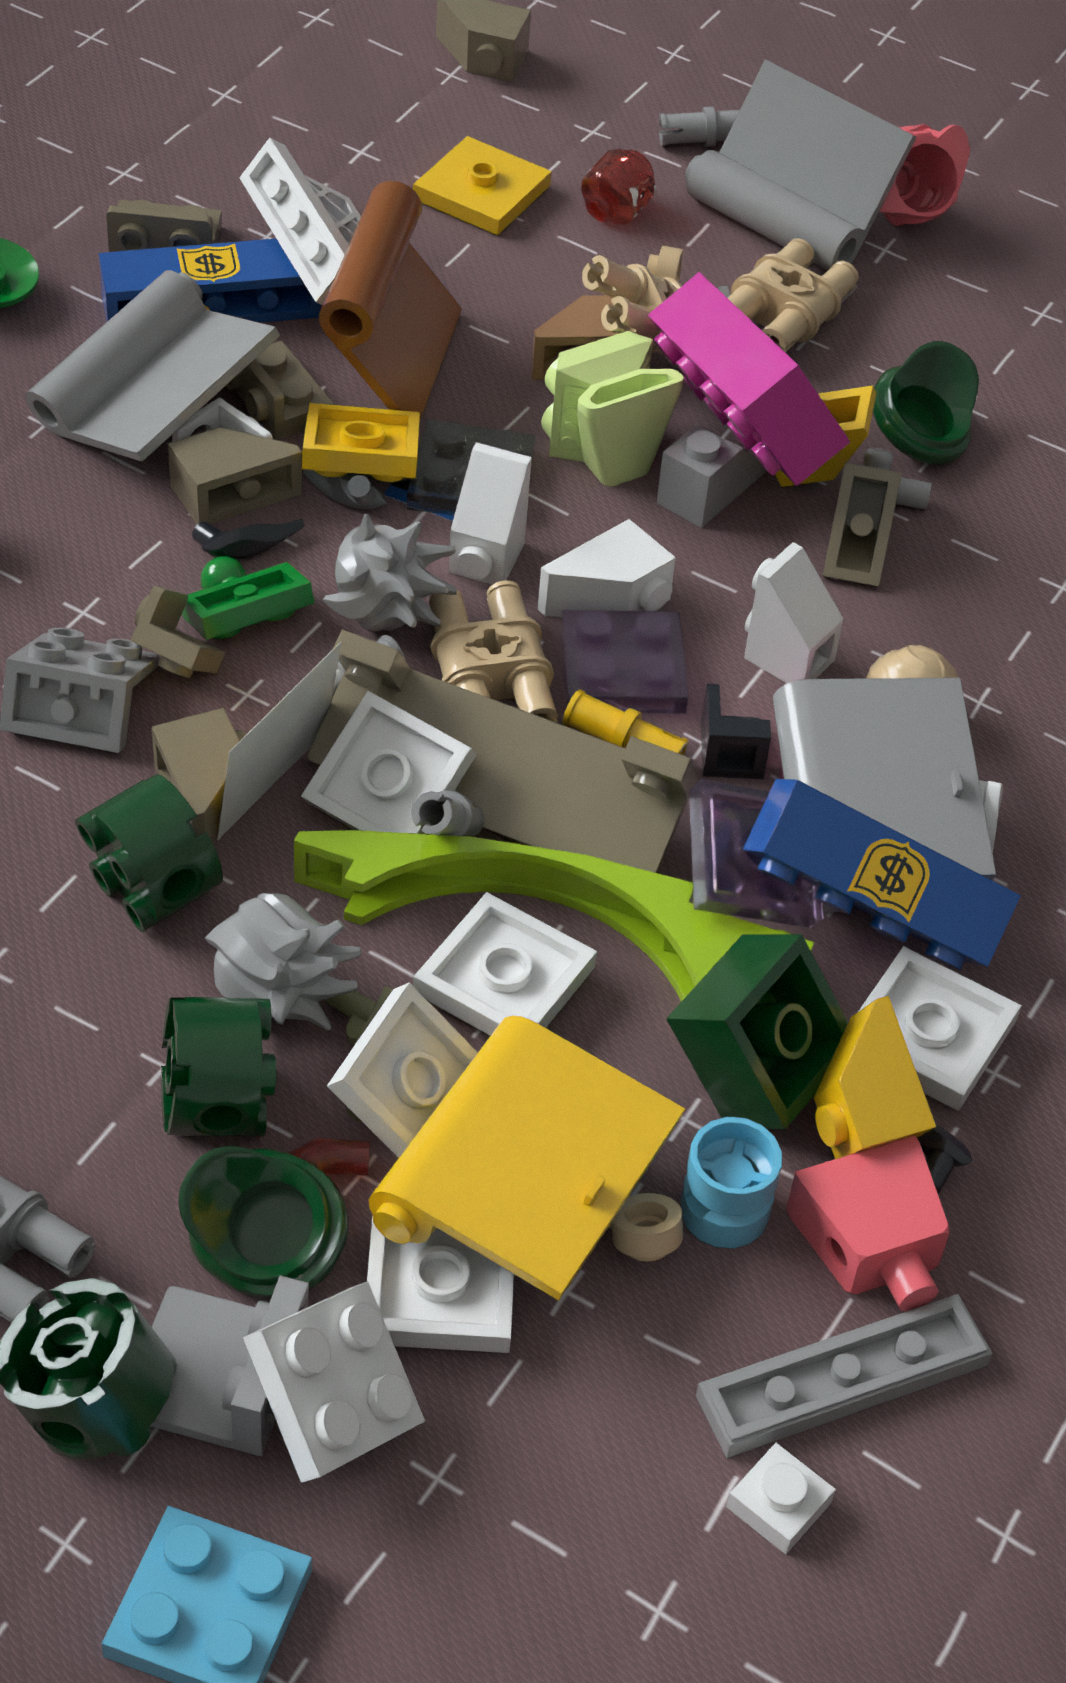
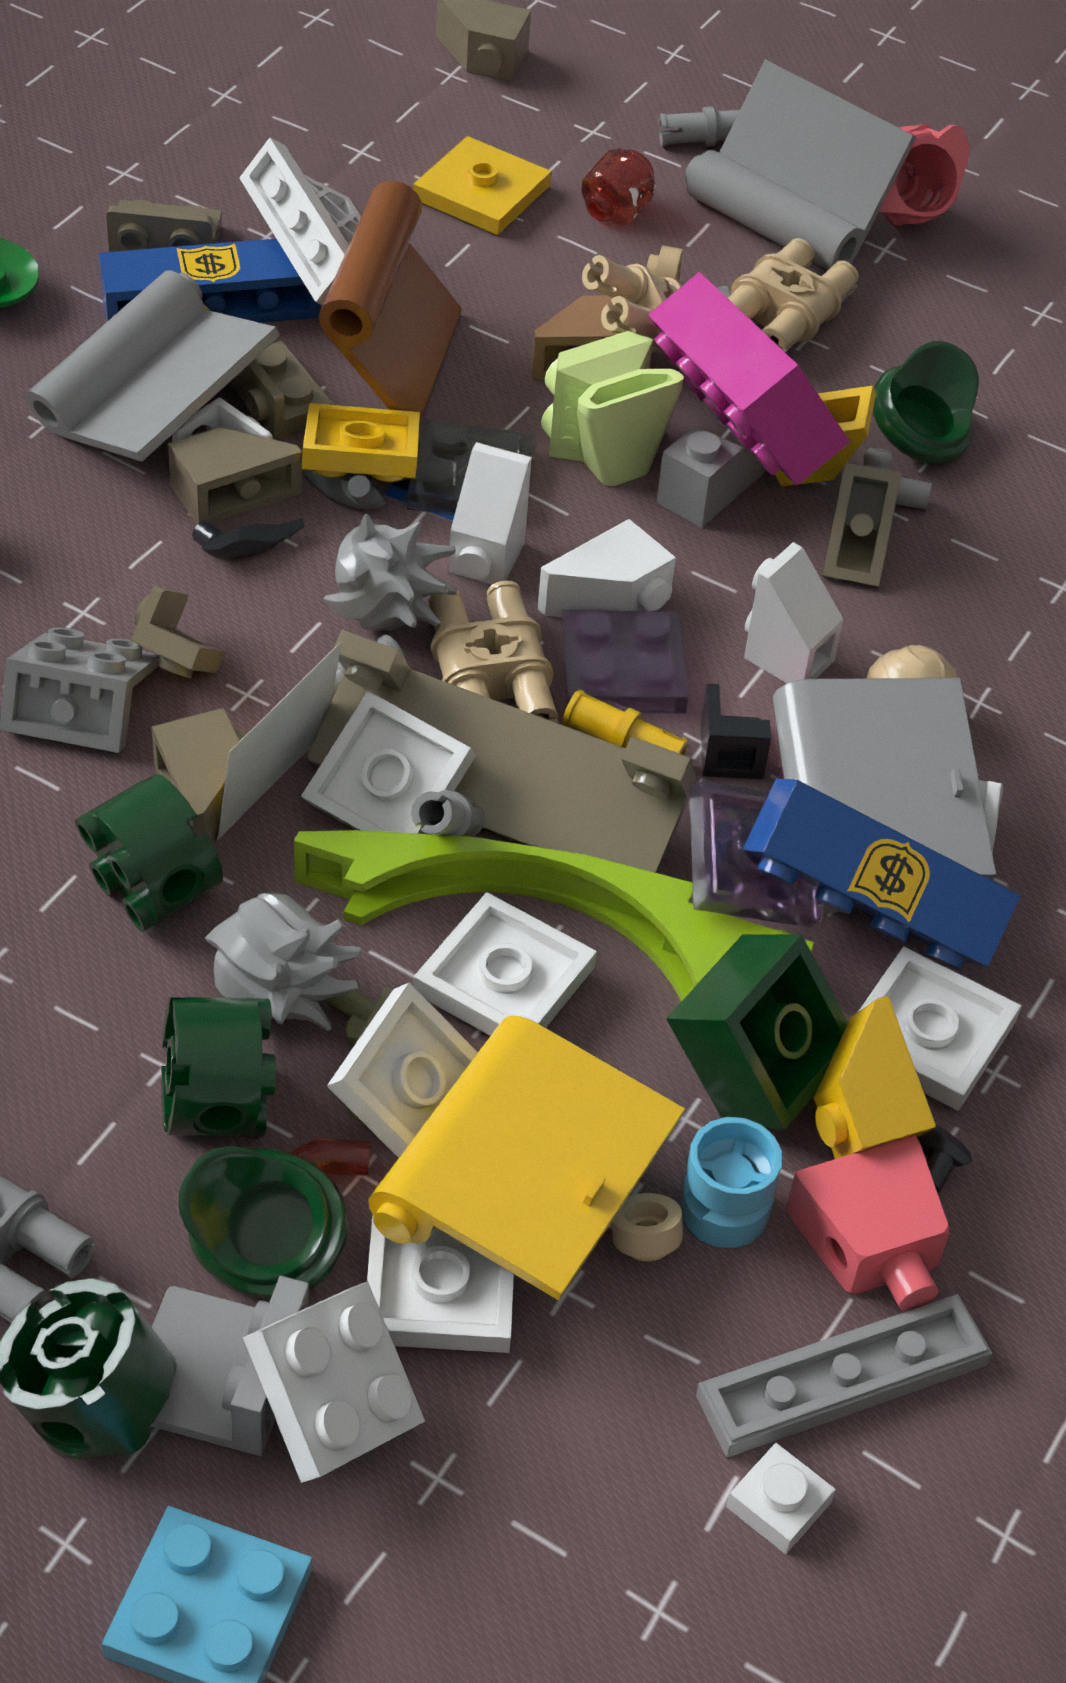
green plate [182,556,314,640] -> none

